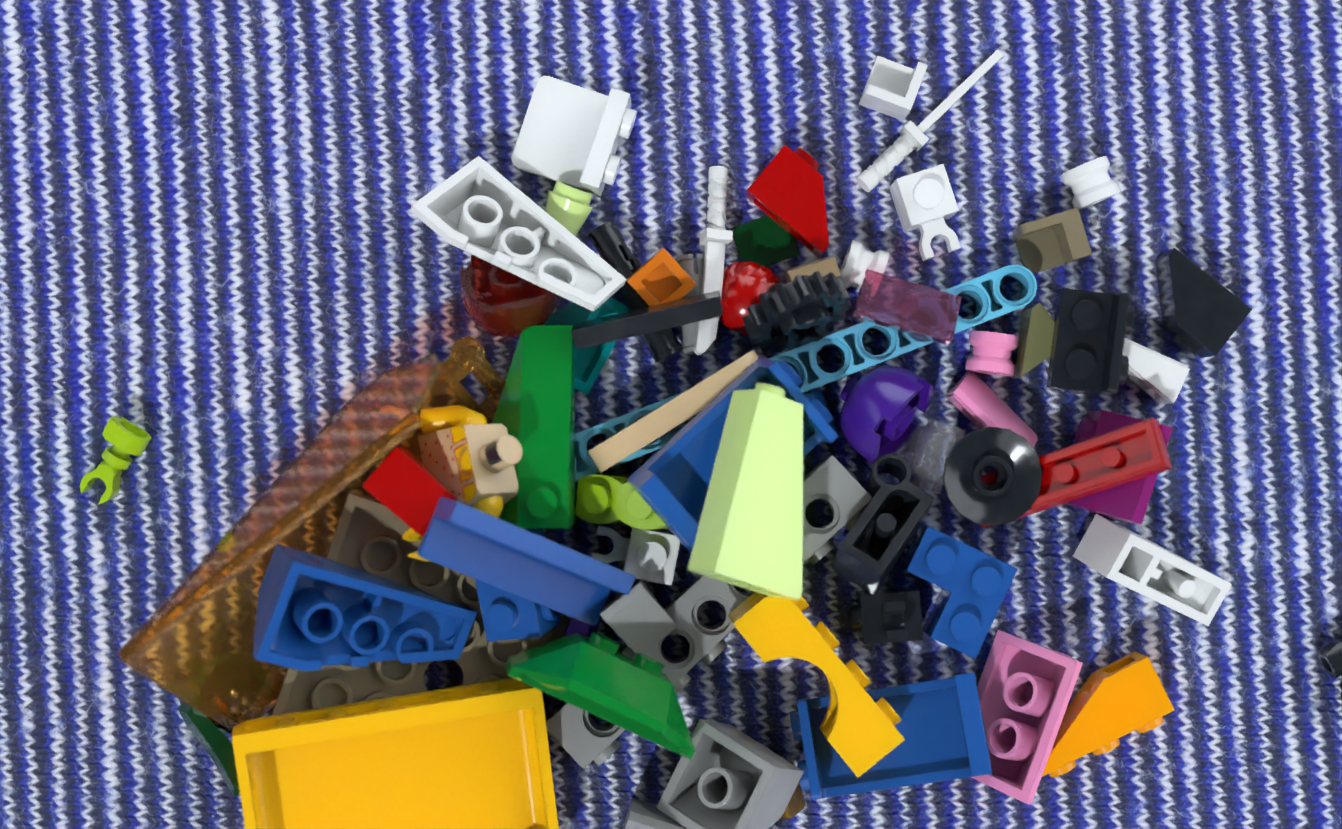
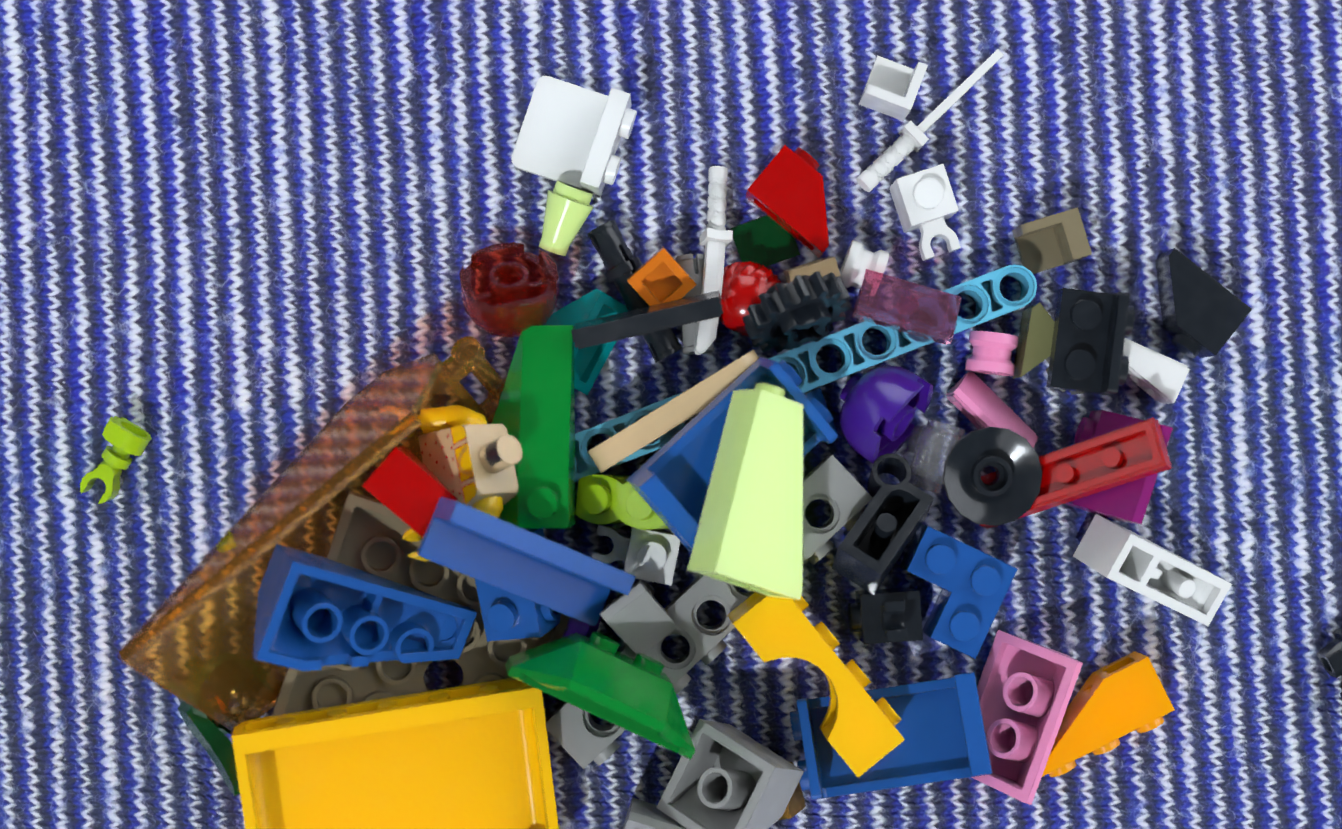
white wedge [411,156,627,312] -> none
white wheel [1061,156,1121,210] -> none

